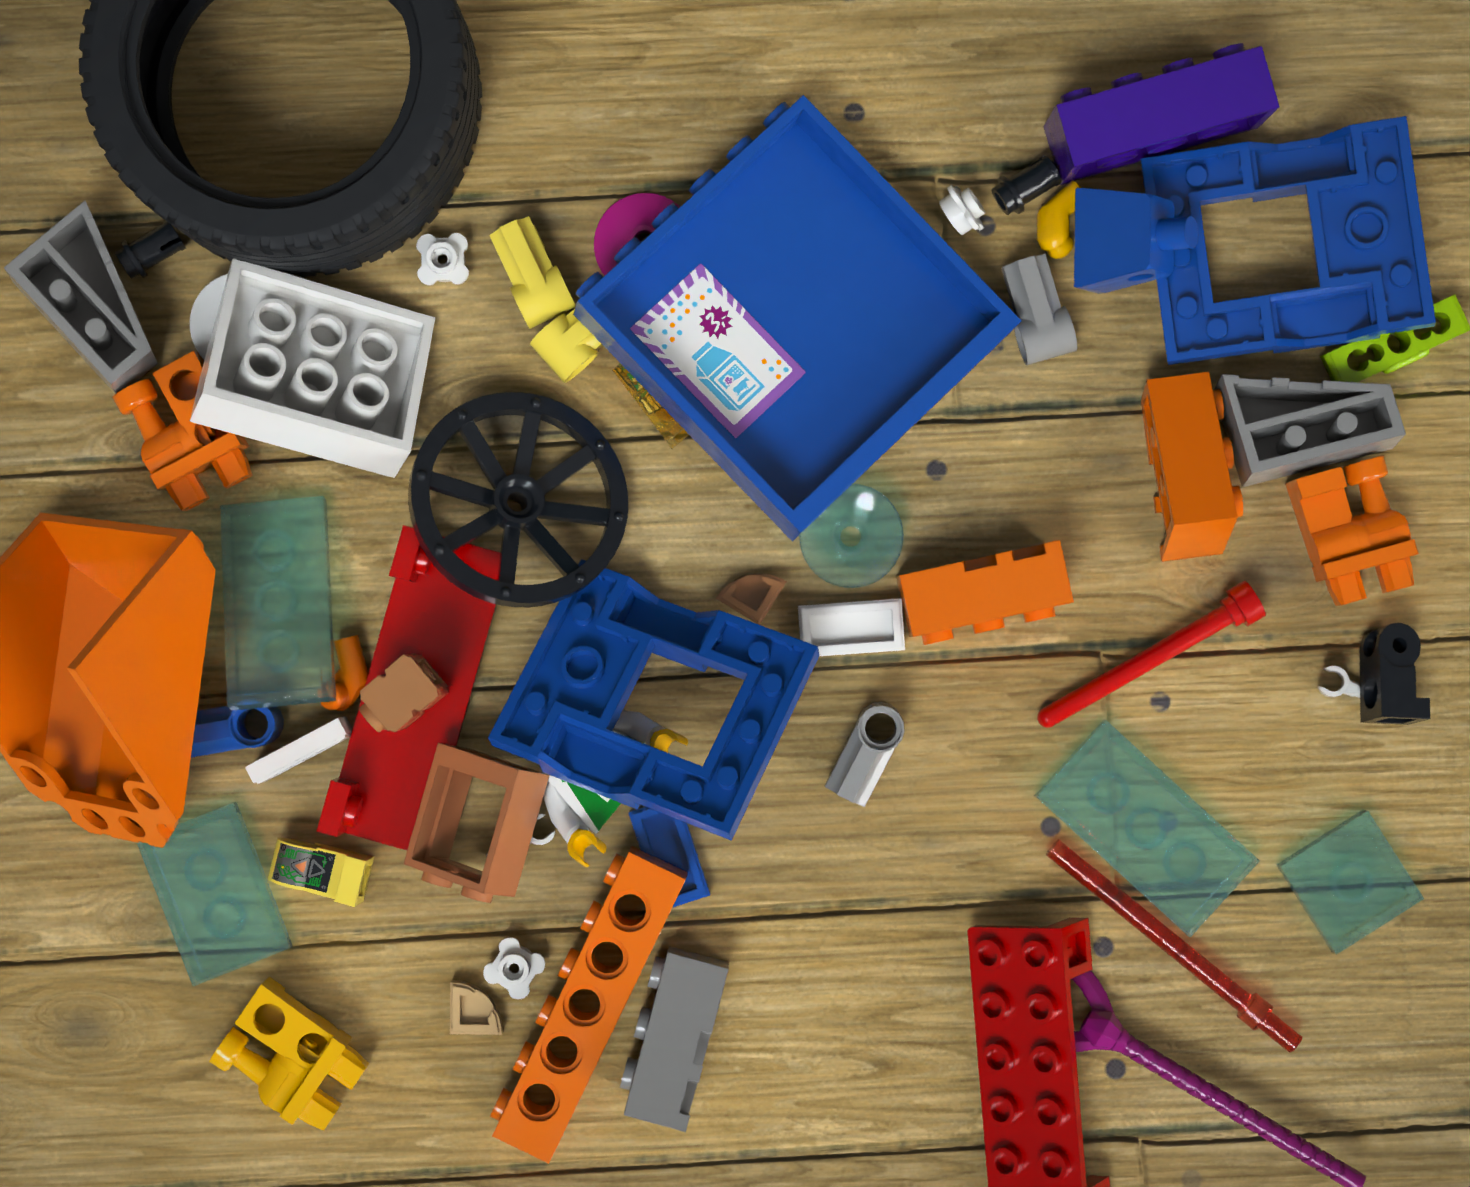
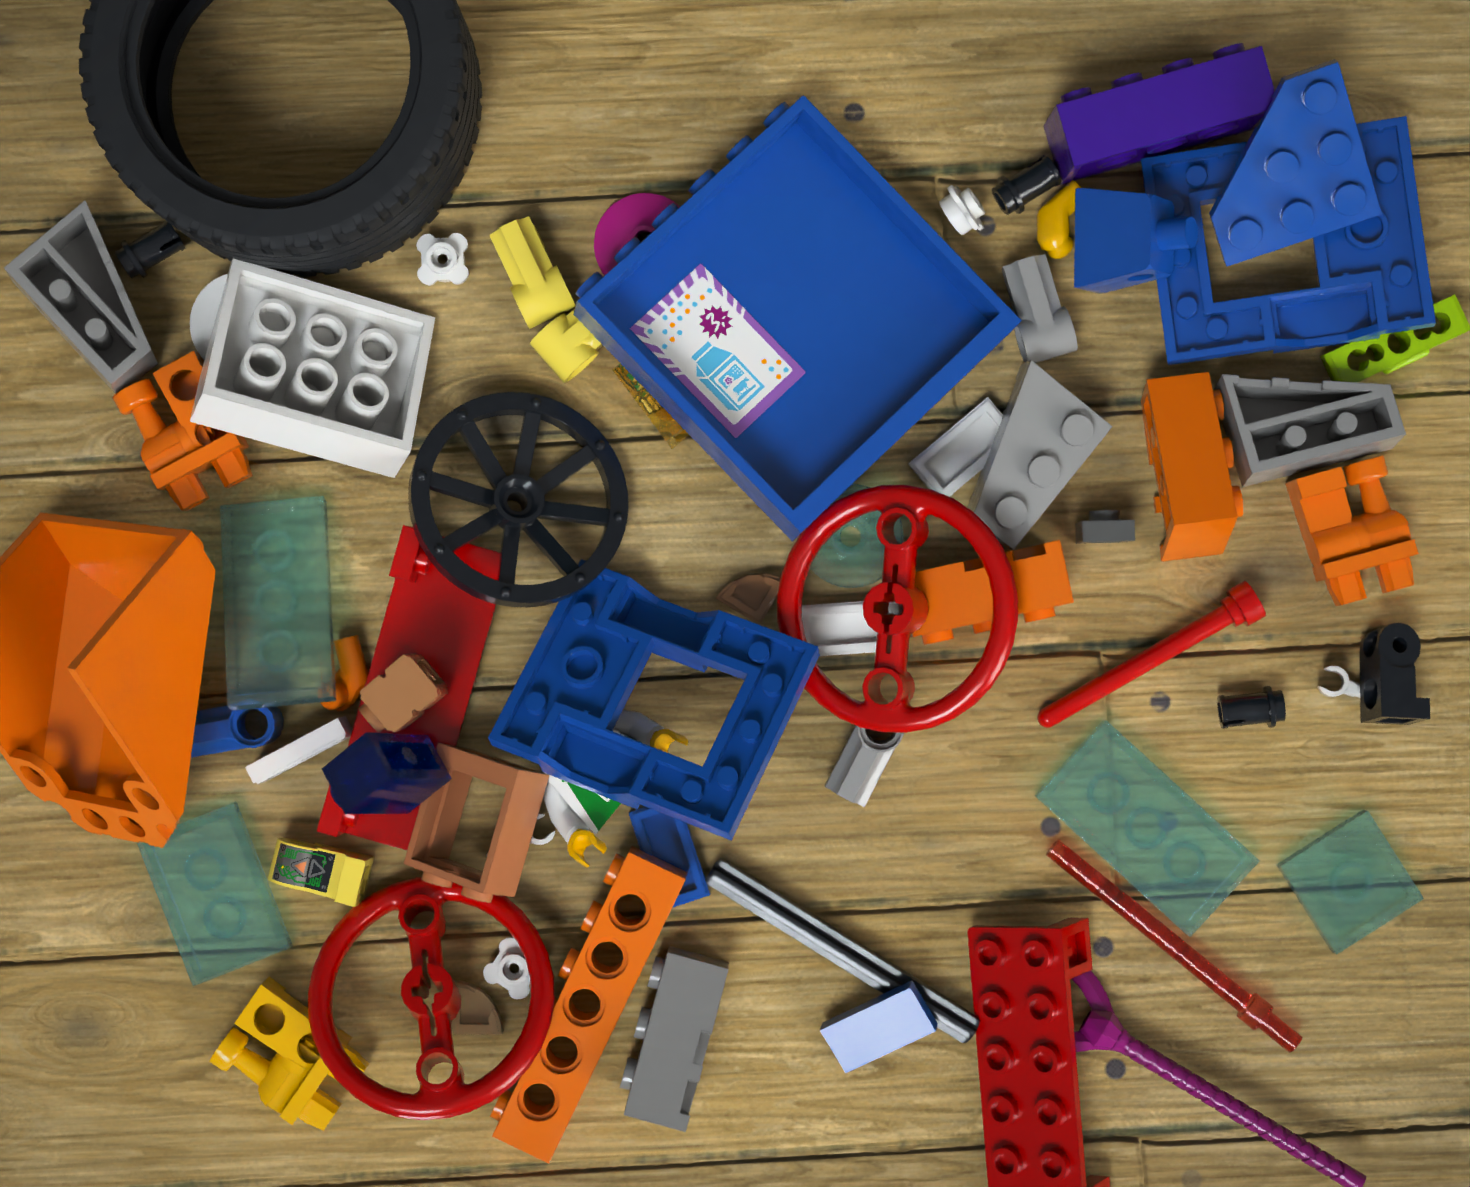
none -> red piece [308,877,555,1120]
none -> clear blue brick [322,732,452,814]
none -> axle [706,858,980,1043]
none -> red piece [777,485,1018,733]
none -> tile [820,980,938,1073]
none -> white tile [908,397,1003,497]
none -> light grey wedge [967,360,1113,550]
none -> dark grey plate [1075,510,1135,544]
none -> blue plate [1209,59,1382,267]
none -> black pin [1217,686,1286,729]

